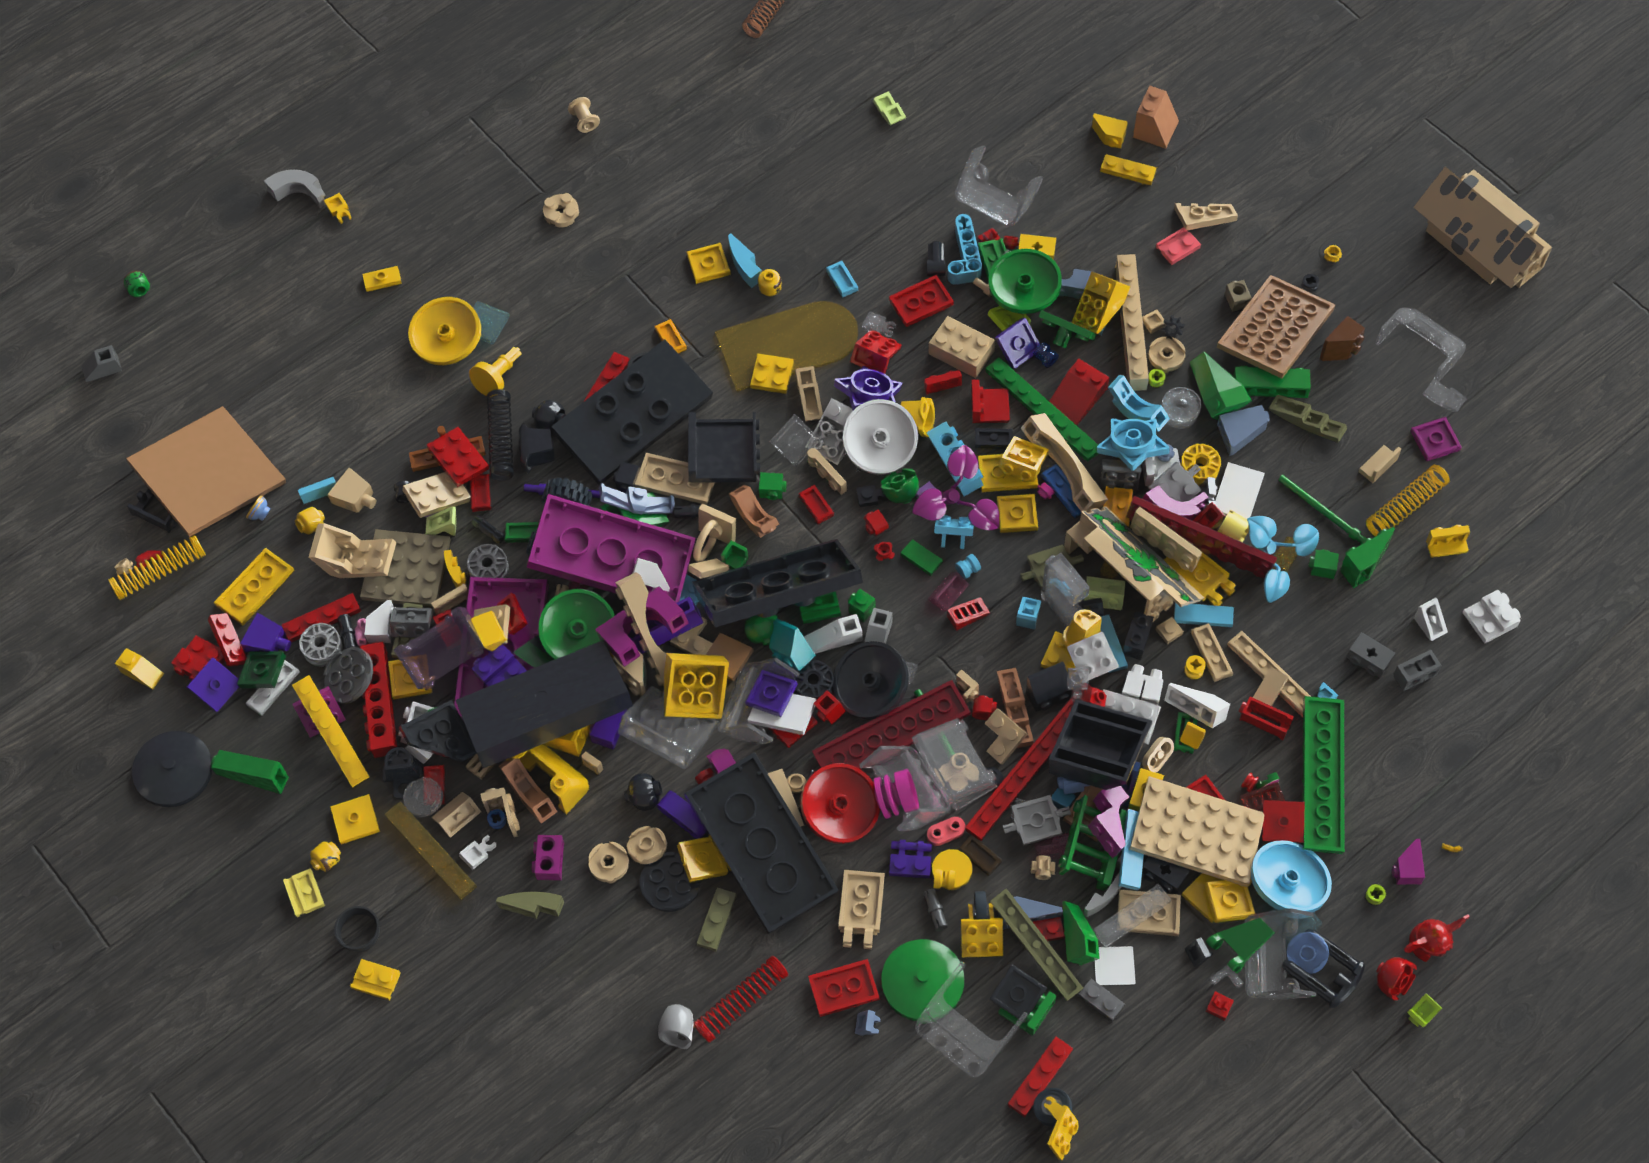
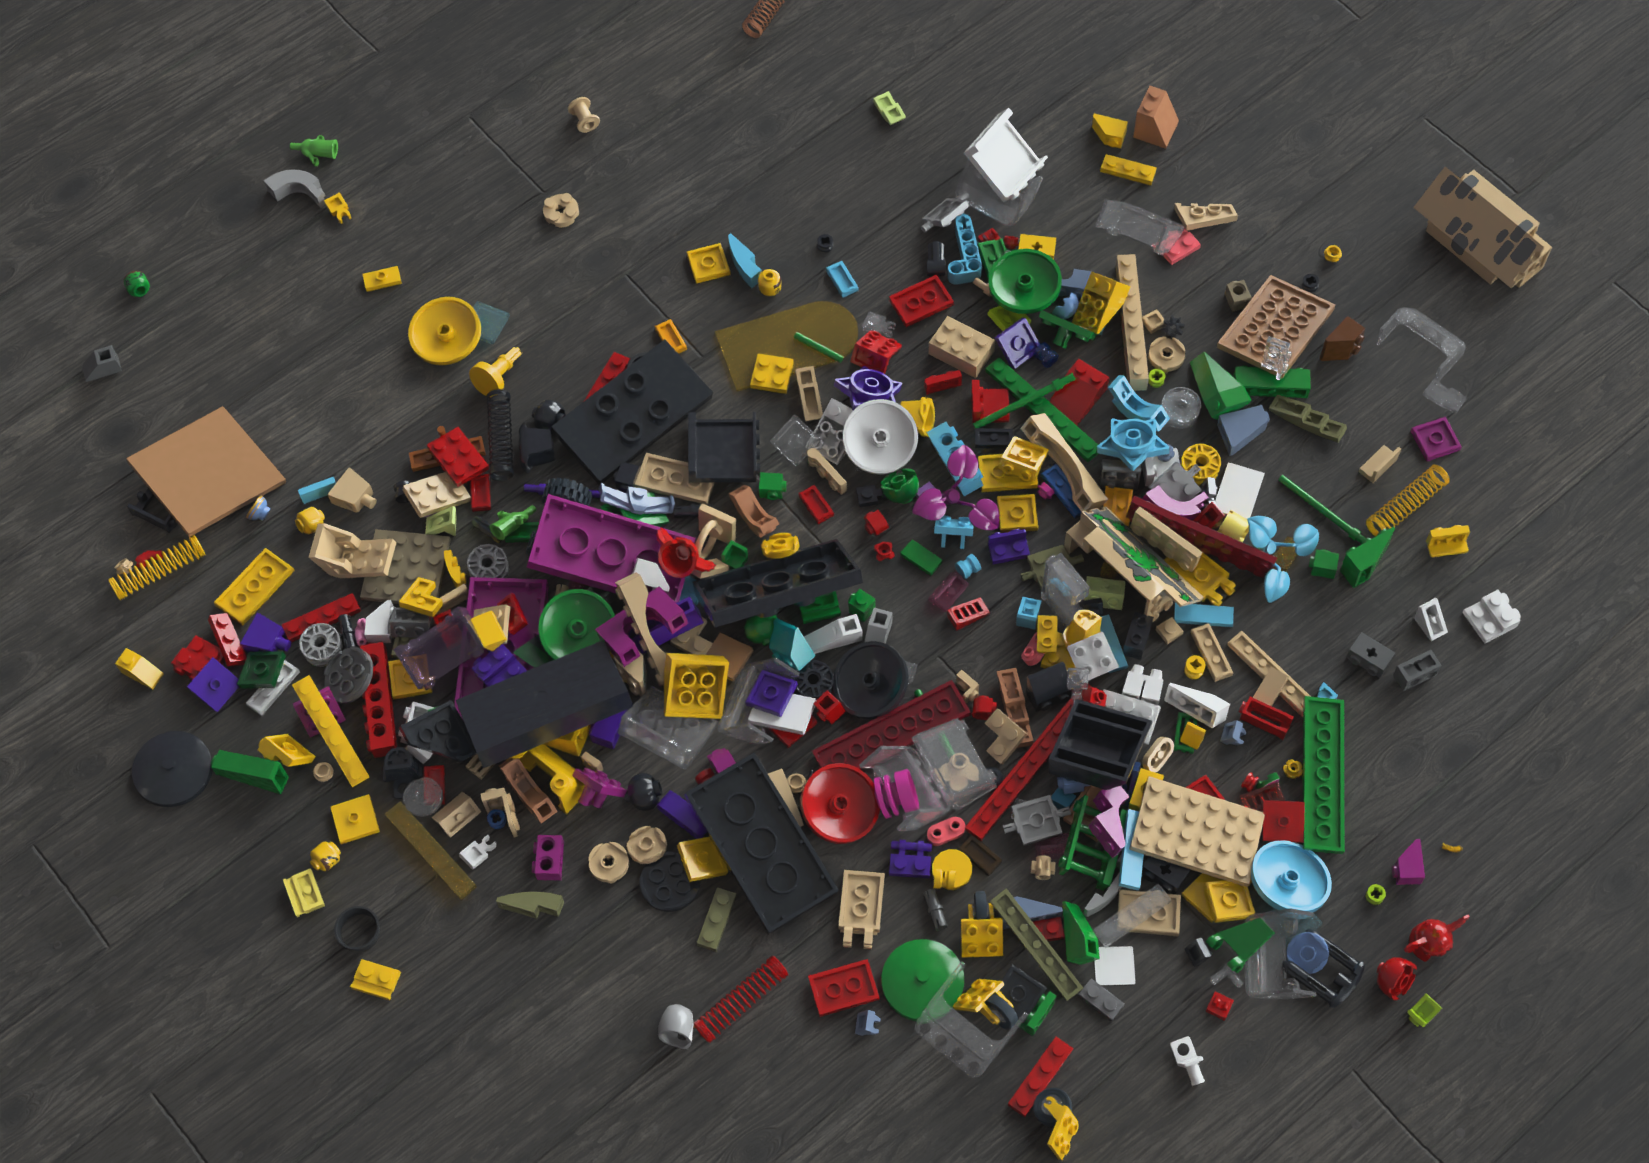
none -> yellow plate [257,734,315,767]
none -> bright green piece [290,135,338,166]
none -> tan plate [313,762,334,782]
none -> yellow plate [399,577,443,617]
none -> bright green piece [489,505,537,540]
none -> magenta plate [572,768,627,808]
none -> red helmet [656,528,716,578]
none -> yellow tile [761,533,800,559]
none -> green bar [794,332,844,363]
none -> black bush [817,234,833,252]
none -> light grey plate [921,191,969,232]
none -> yellow plate [953,979,1018,1030]
none -> white panel [964,108,1048,202]
none -> green bar [973,373,1076,428]
none -> dark purple bracket [988,529,1030,564]
none -> coral plate [1022,632,1045,666]
none -> yellow bracket [1037,615,1057,654]
none -> medium blue hair [1052,292,1079,319]
none -> clear windscreen [1095,199,1185,255]
none -> white bracket [1170,1036,1205,1086]
none -> sand blue tile [1220,720,1246,745]
none -> clear bracket [1262,336,1292,380]
none -> yellow plate [1283,759,1303,779]

